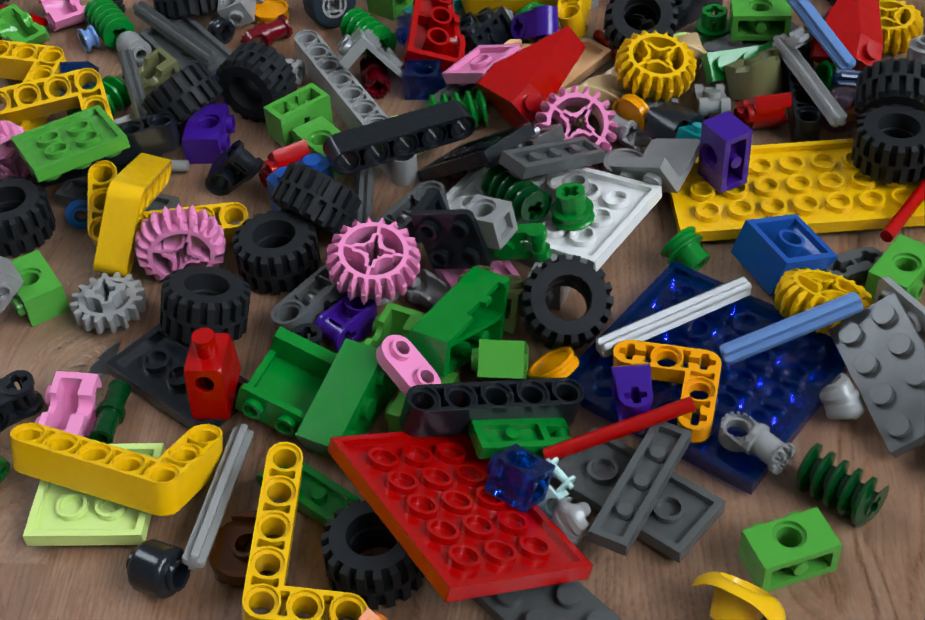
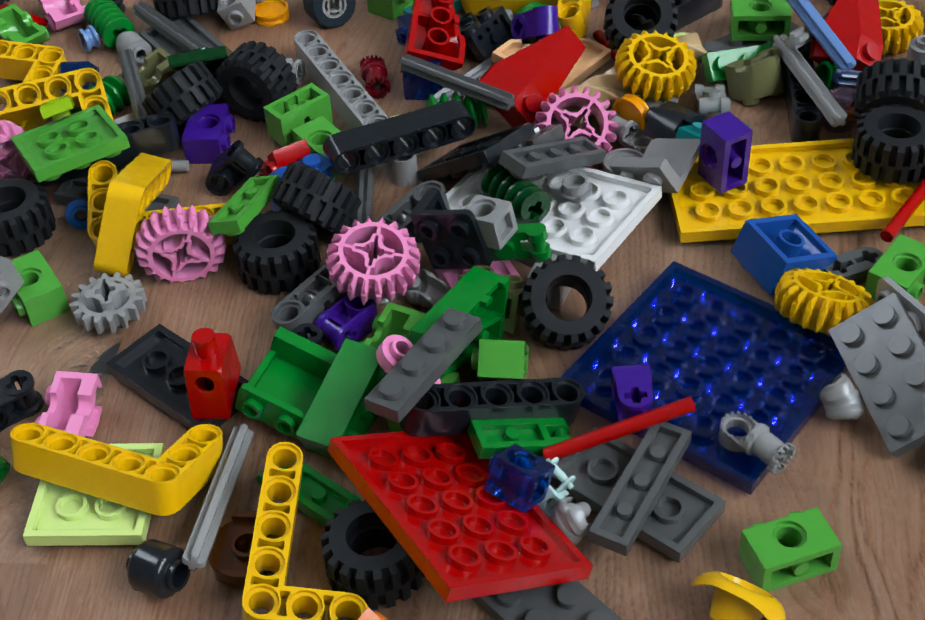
dark green pin [89,379,131,444] -> none
black tyre [159,266,251,344] -> none
black bush [207,17,235,44] -> none
dark red connector [240,14,293,47] -> none
light grey bracket [336,27,405,78] -> none
green piece [340,7,397,57] -> none
bright pink plate [442,44,521,86] -> none
light orange piece [527,346,579,379] -> none
green piece [550,182,595,231] -> none
axle [595,277,752,358] -> none
light orange beam [613,340,722,443] -> none
green piece [660,226,711,276] -> none
green piece [695,4,730,43] -> none
medium blue axle [719,292,863,365] -> none
red cylinder [734,92,792,129] -> none
dark green piece [796,443,889,527] -> none
none -> lime plate [39,94,75,121]
none -> dark green plate [167,45,232,72]
none -> bright green plate [208,175,280,236]
none -> dark grey plate [364,308,482,423]
none -> dark grey axle [399,54,515,111]

